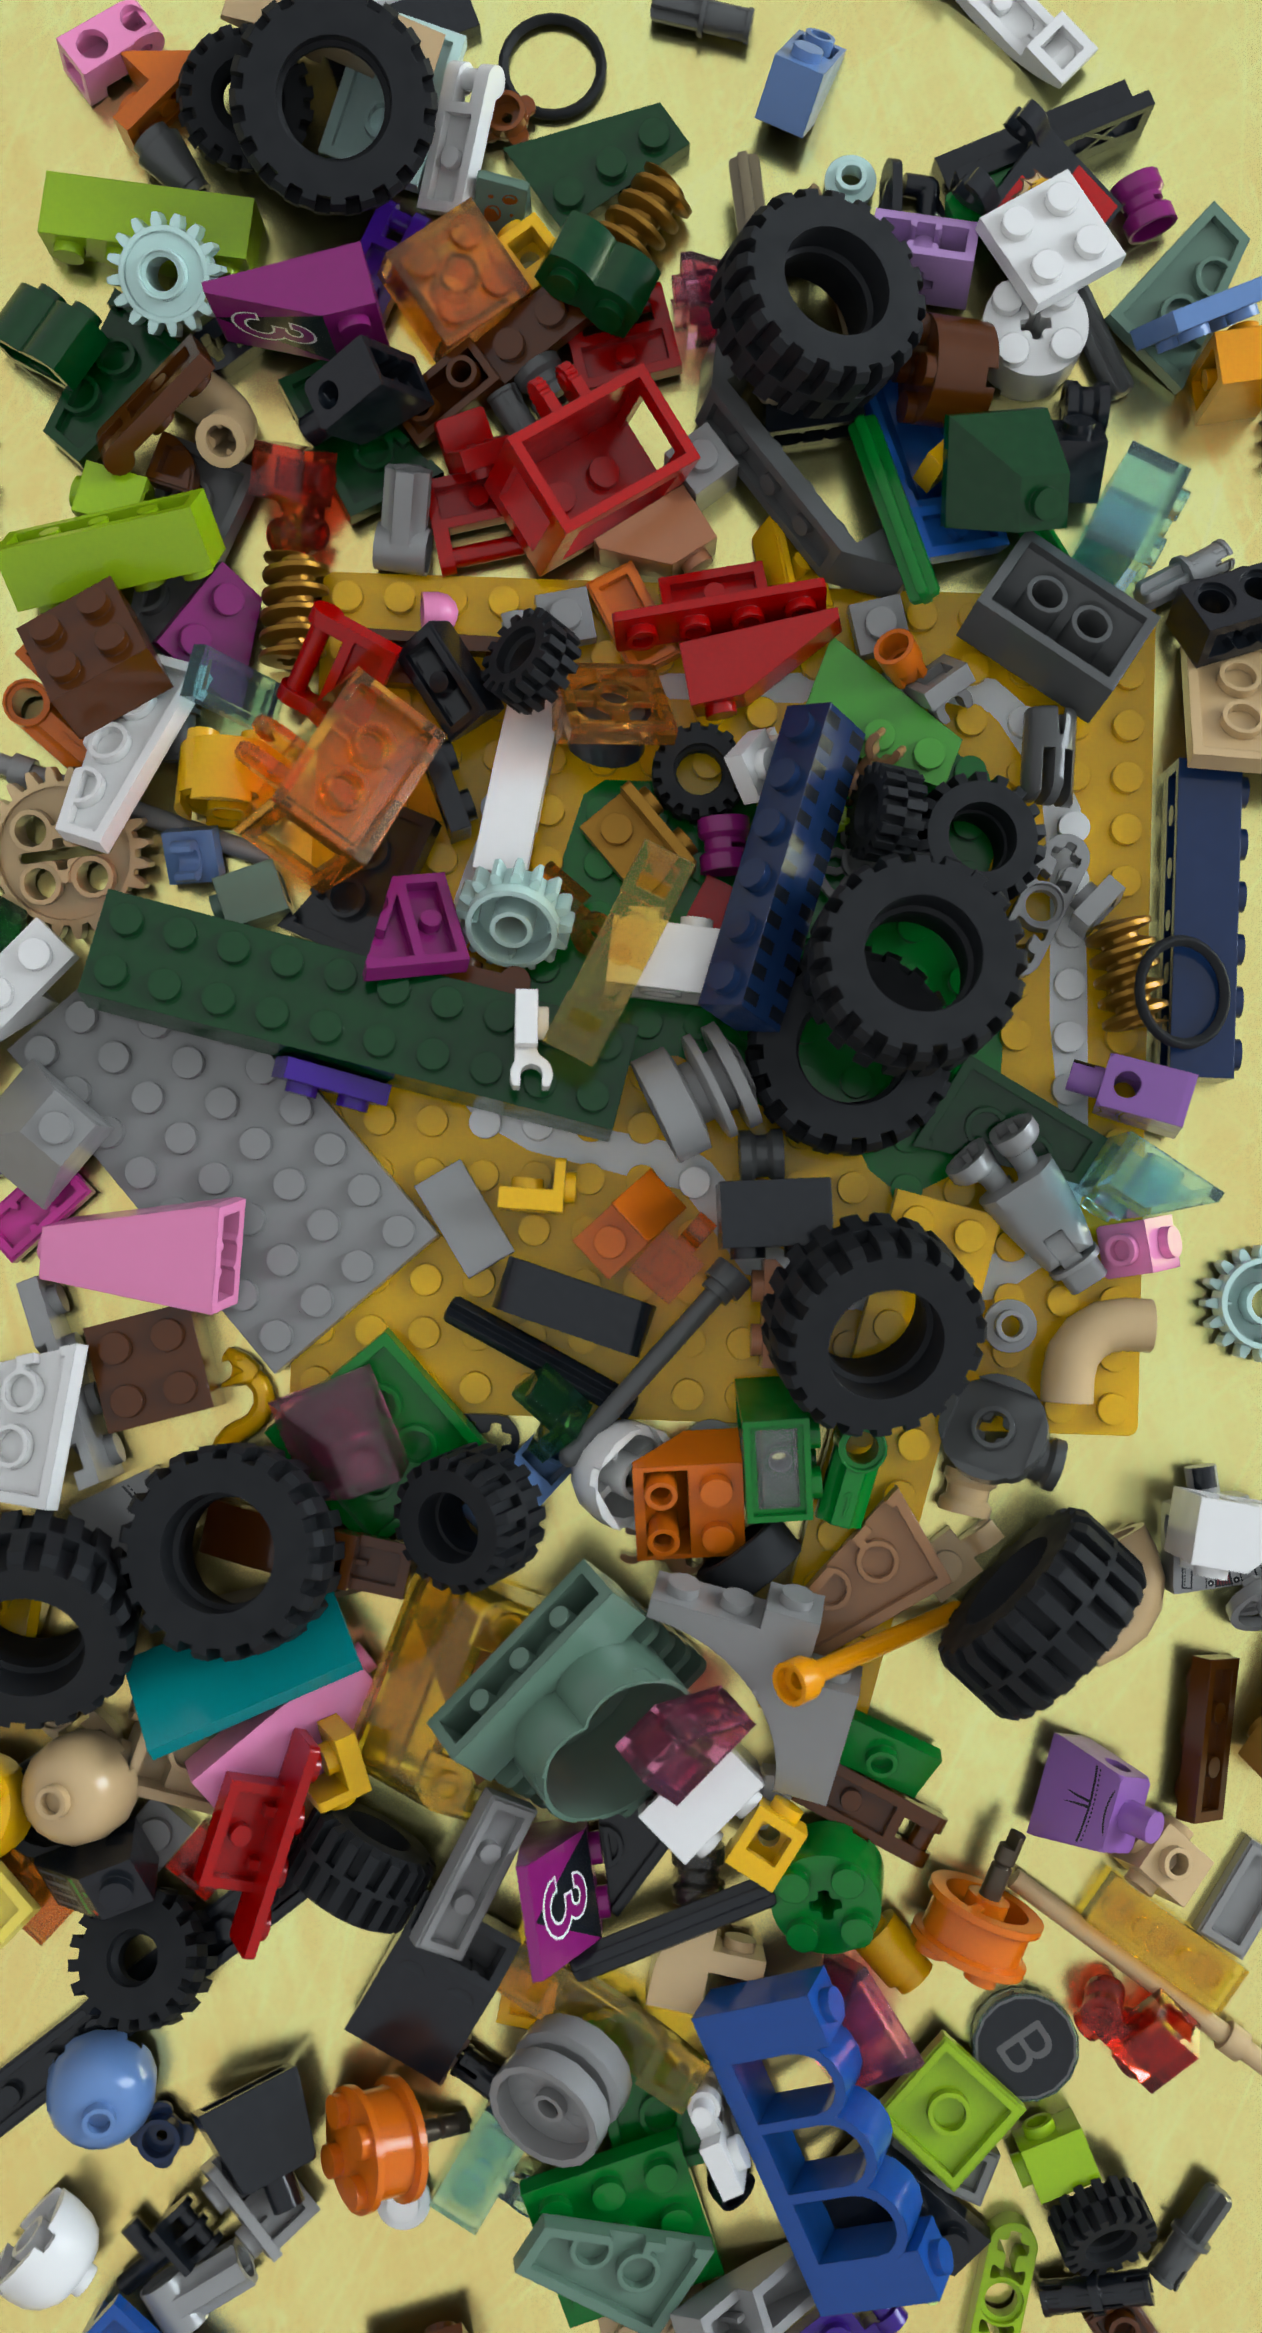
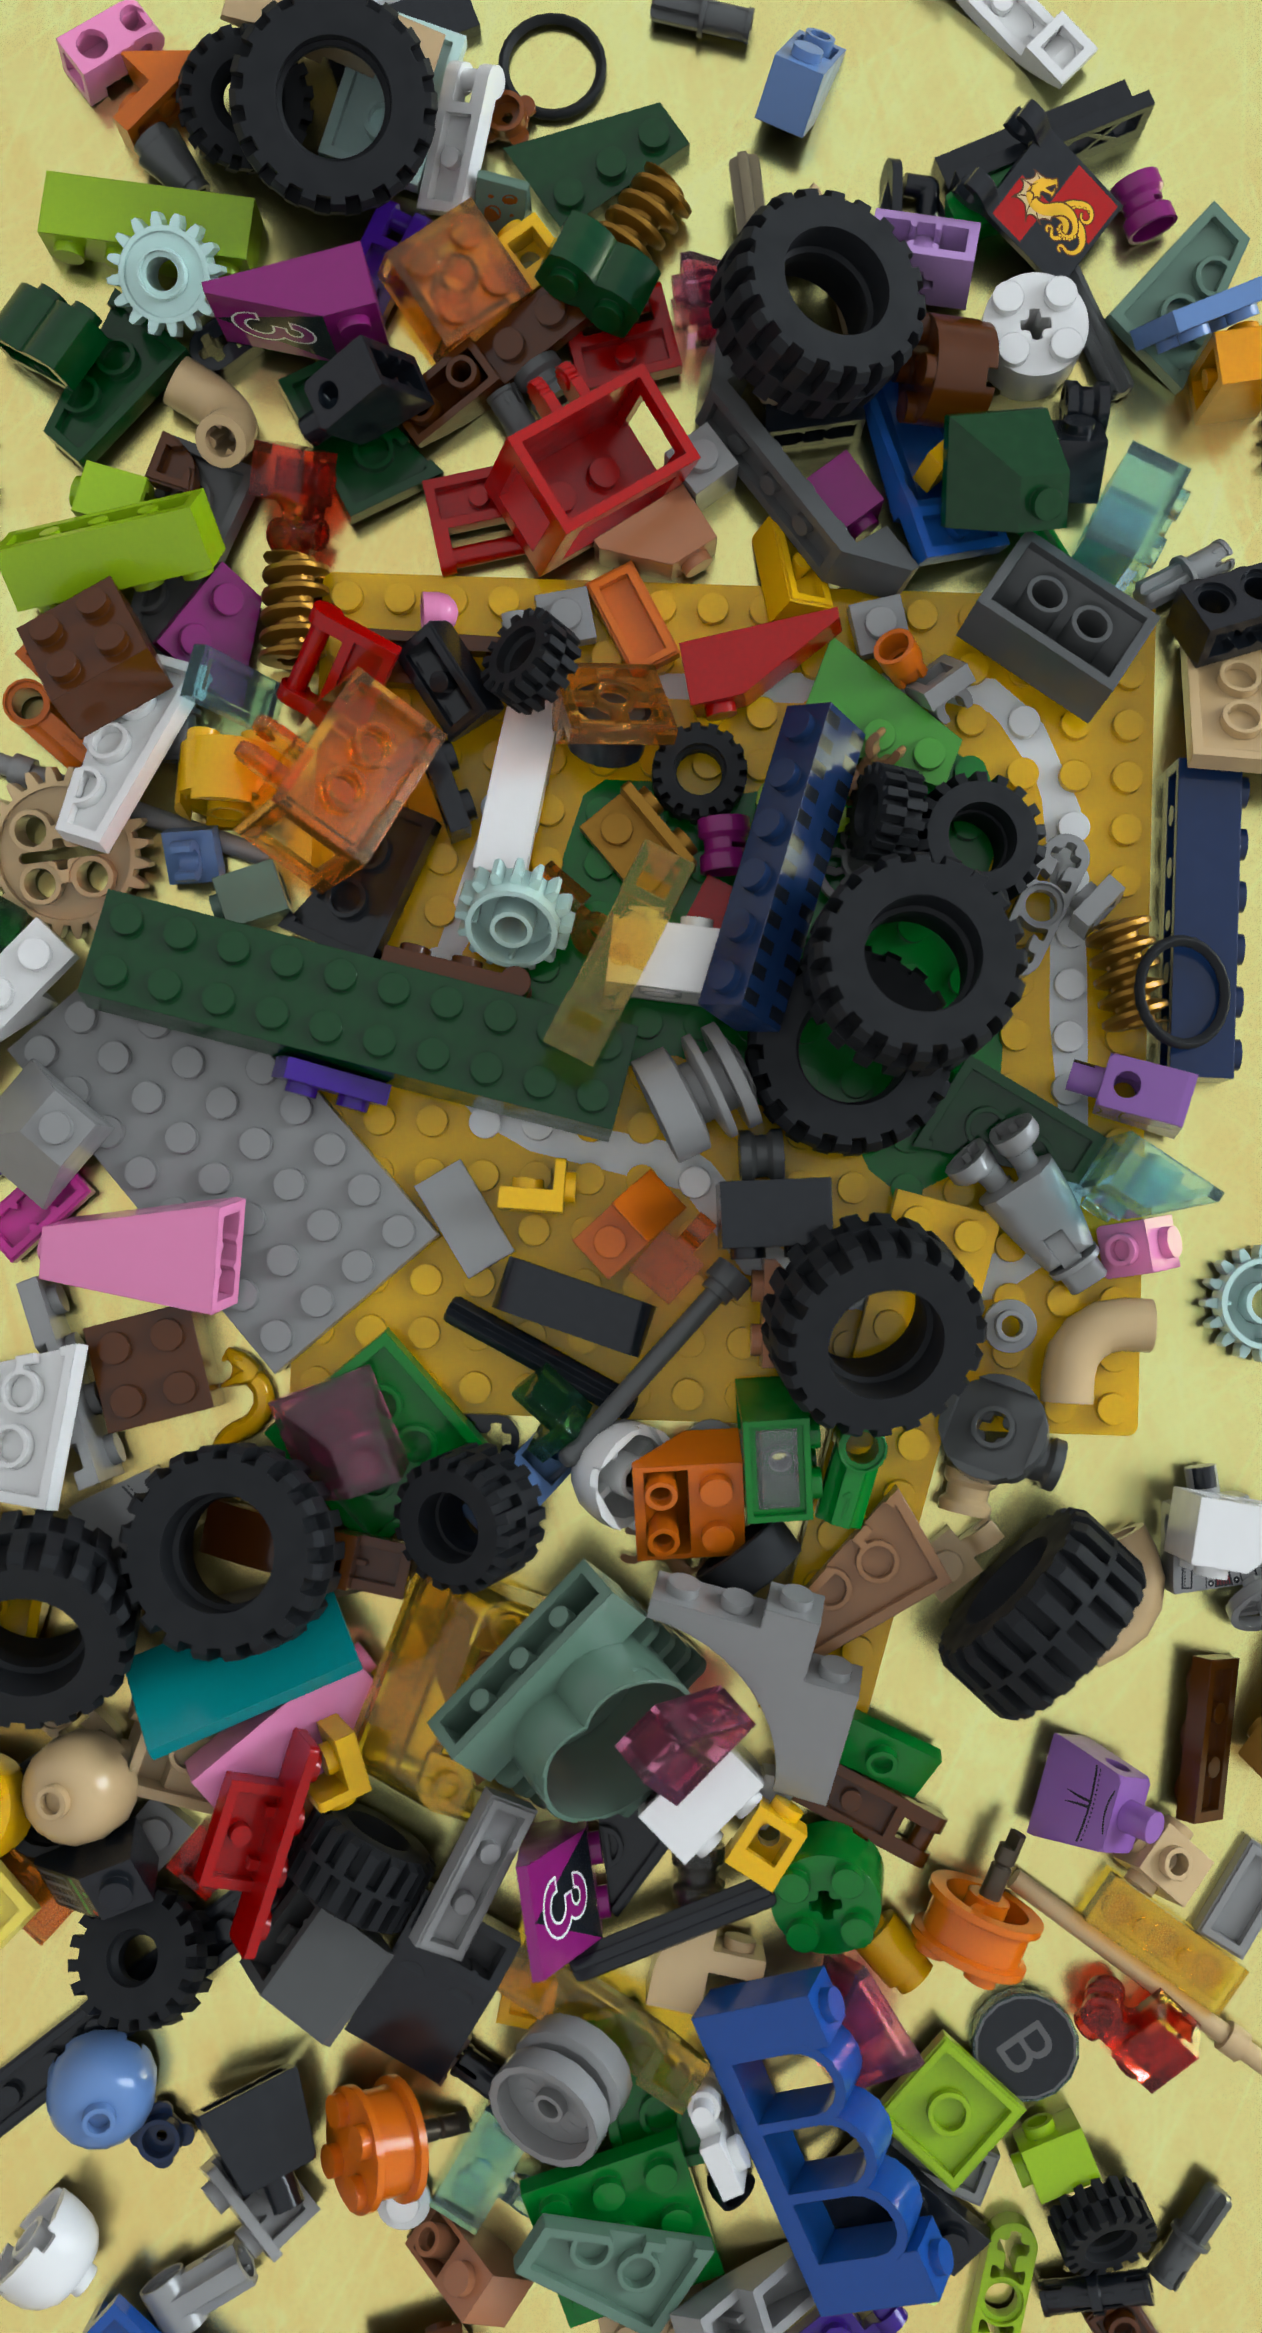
reddish brown plate [96,333,215,476] -> none
black arm [116,2194,224,2295] -> none
magenta wing [363,872,470,982] -> none
light grey piece [372,463,433,576] -> none
red bracket [434,406,509,481] -> none
white plate [510,989,553,1091] -> none
red bracket [612,561,827,652] -> none
white plate [724,727,779,805] -> none
light orange piece [772,1600,962,1707] -> none
light aqua plate [824,155,877,203] -> none
green axle [848,414,940,605] -> none
white plate [975,169,1127,315] -> none
dark grey arm [1020,705,1077,808] -> none
none -> dark grey slope [239,1884,395,2047]
none -> nougat slope [405,2198,534,2328]
none -> magenta brick [806,449,884,542]

